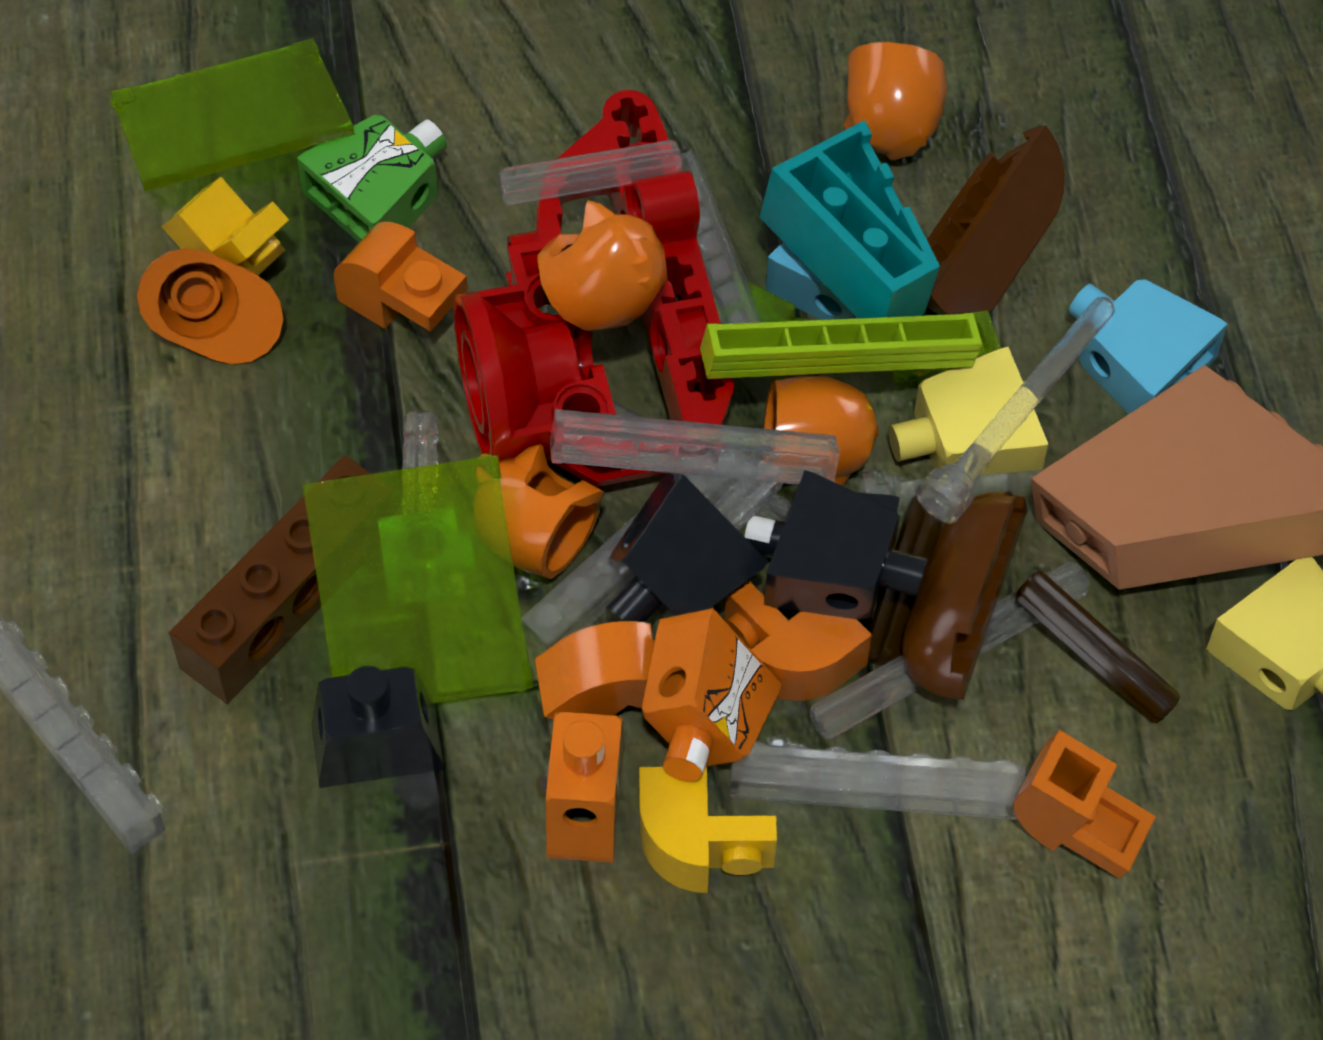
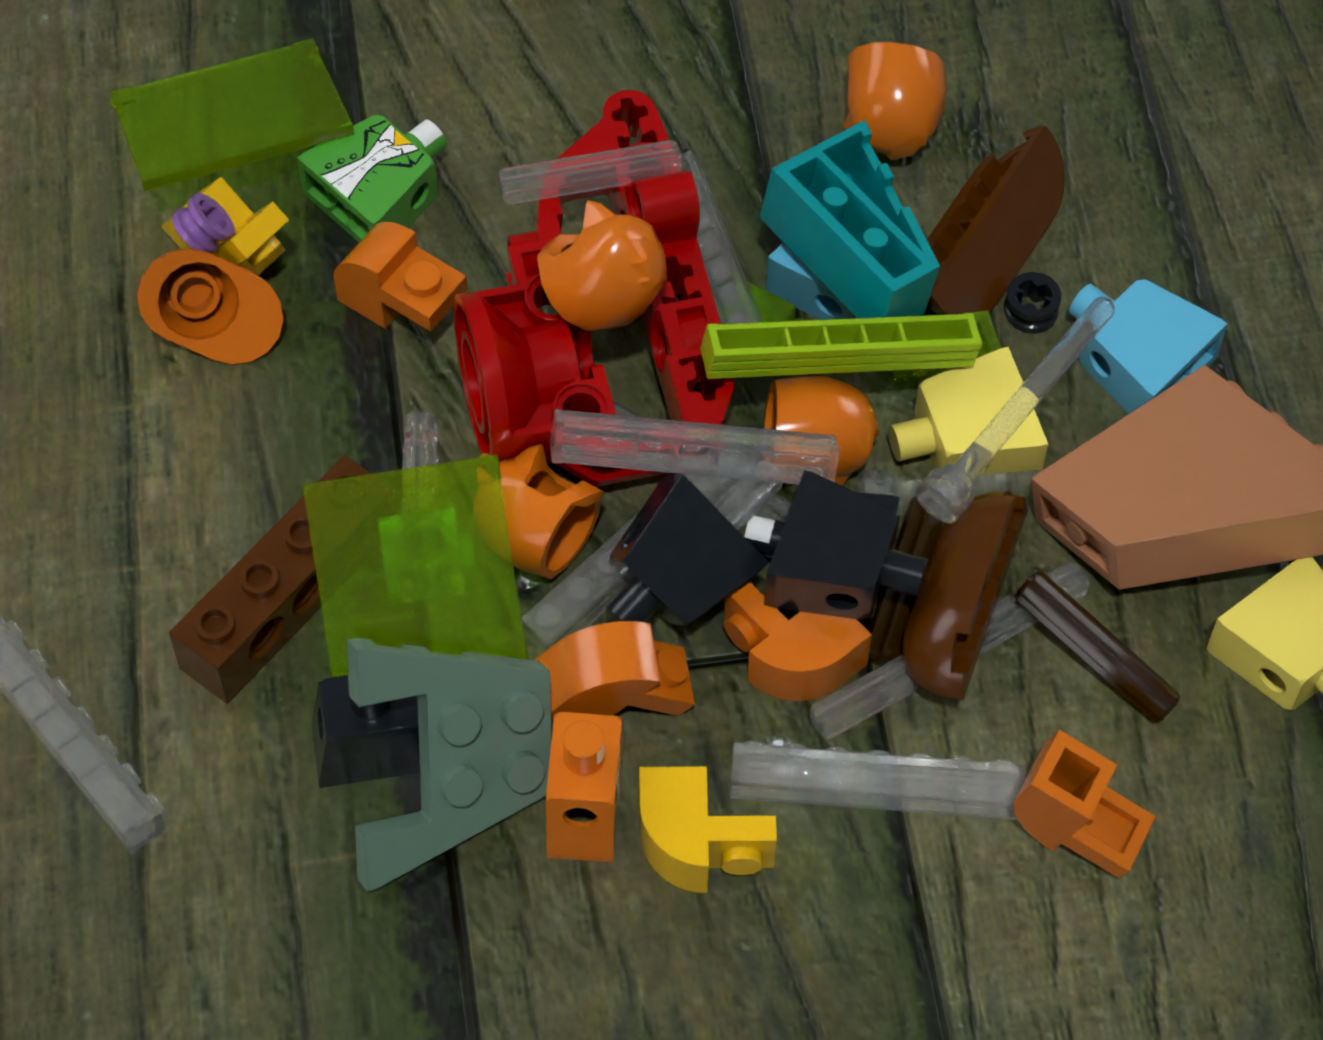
orange torso [642,608,782,782] -> none
none -> medium lavender bush [172,193,235,254]
none -> sand green wing [347,638,551,891]
none -> black bush [1004,272,1062,334]

